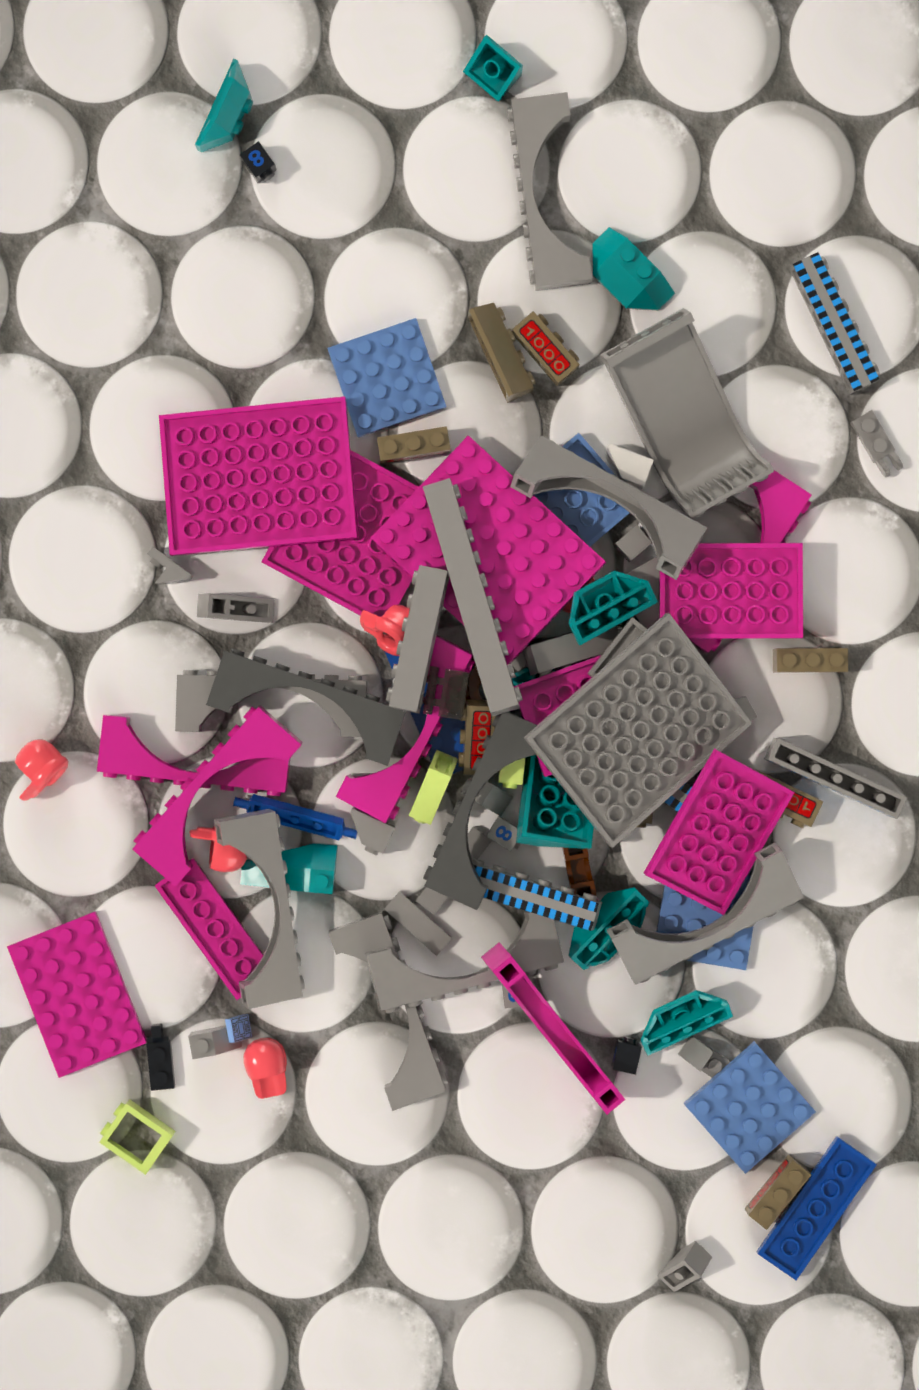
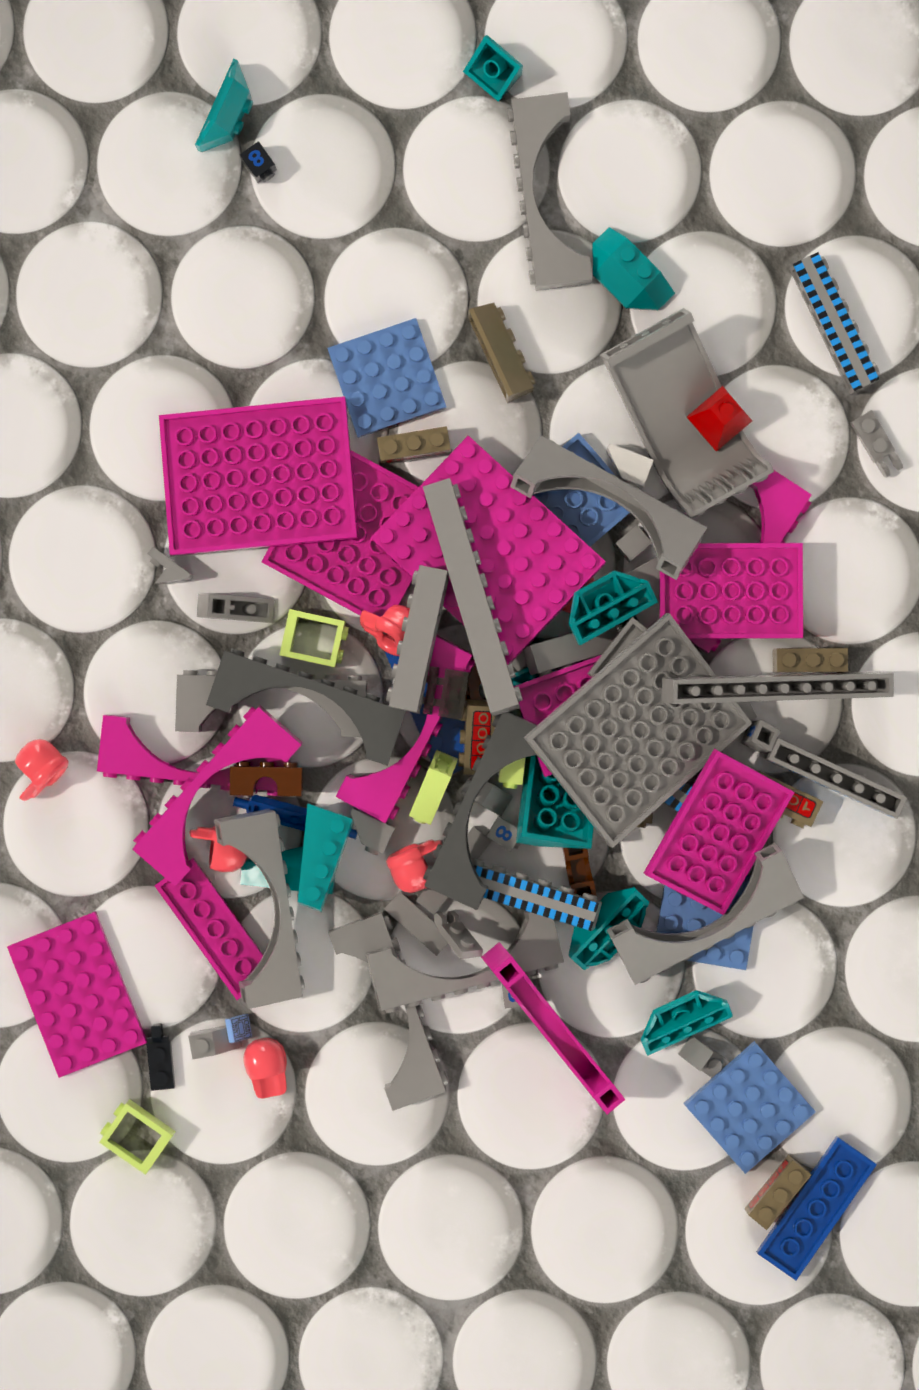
dark tan brick [512,311,580,386] -> none
black brick [611,1036,642,1075] -> none
light grey slope [657,1241,712,1292] -> none
none -> reddish brown arch [229,761,303,796]
none -> yellowish green window [279,609,349,668]
none -> teal wedge [298,804,354,912]
none -> coral piece [386,839,442,893]
none -> light grey hinge [434,911,483,959]
none -> light grey brick [662,672,894,704]
none -> red slope [687,386,752,452]
none -> light grey brick [741,720,781,753]

